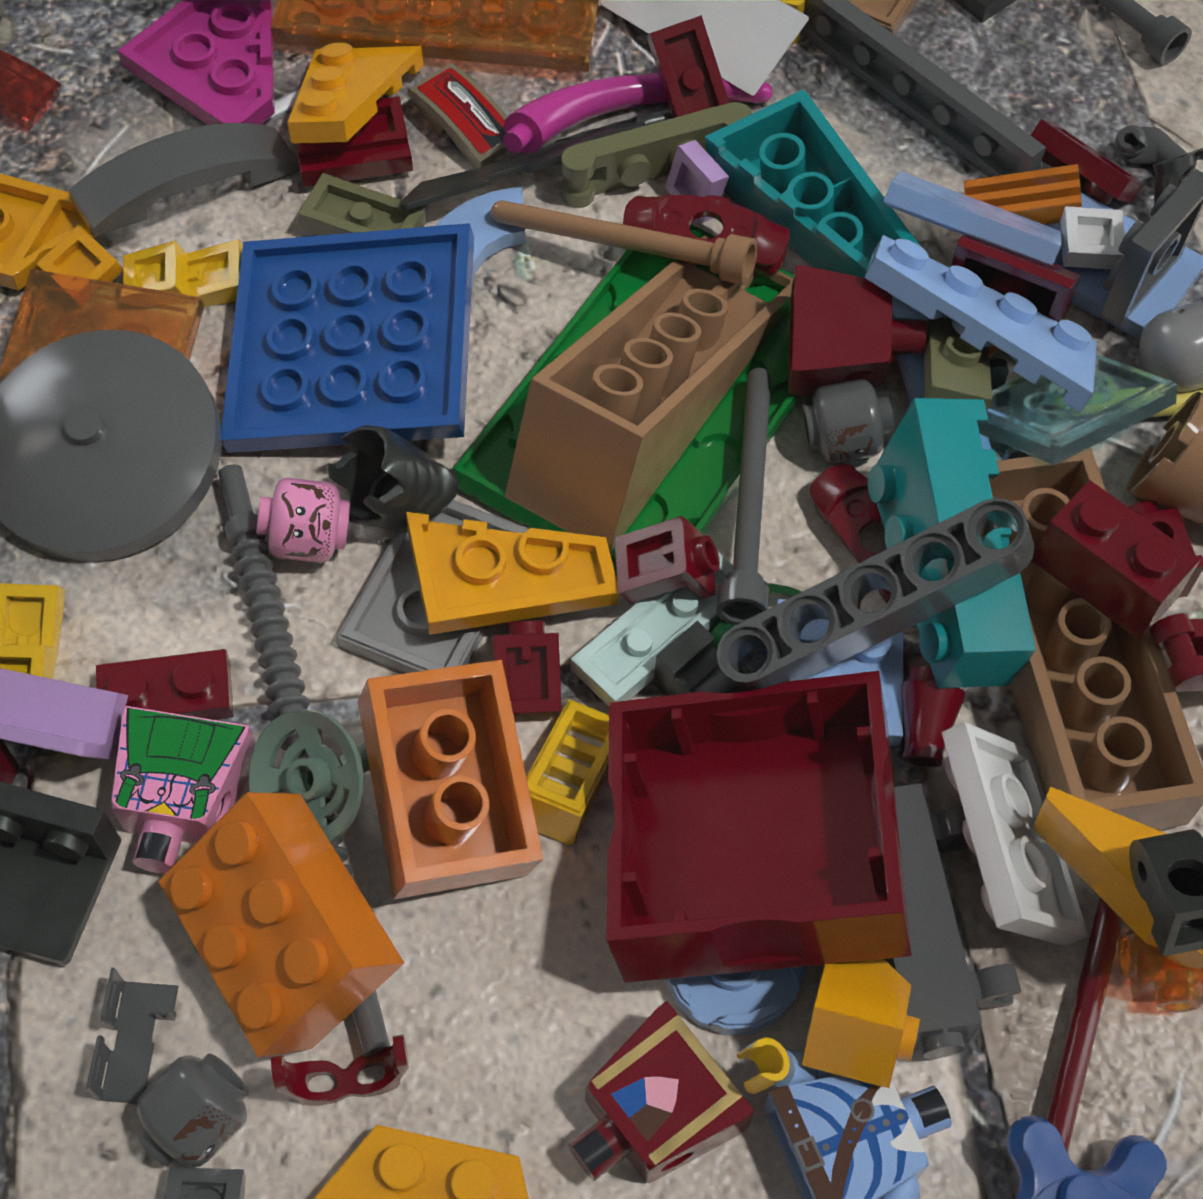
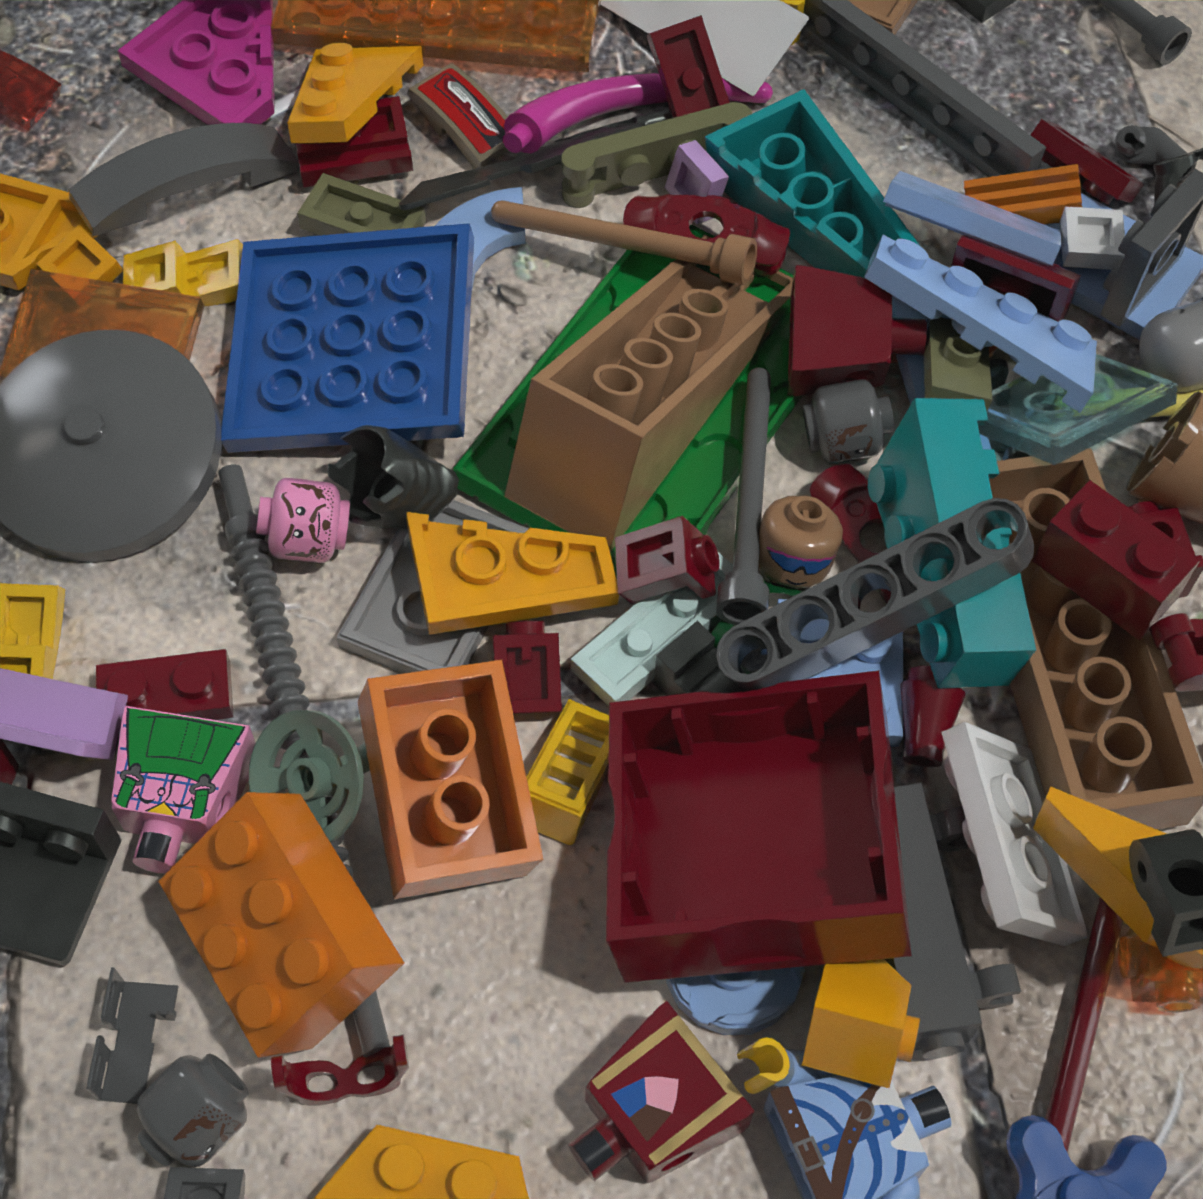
none -> medium nougat head [758,496,843,589]

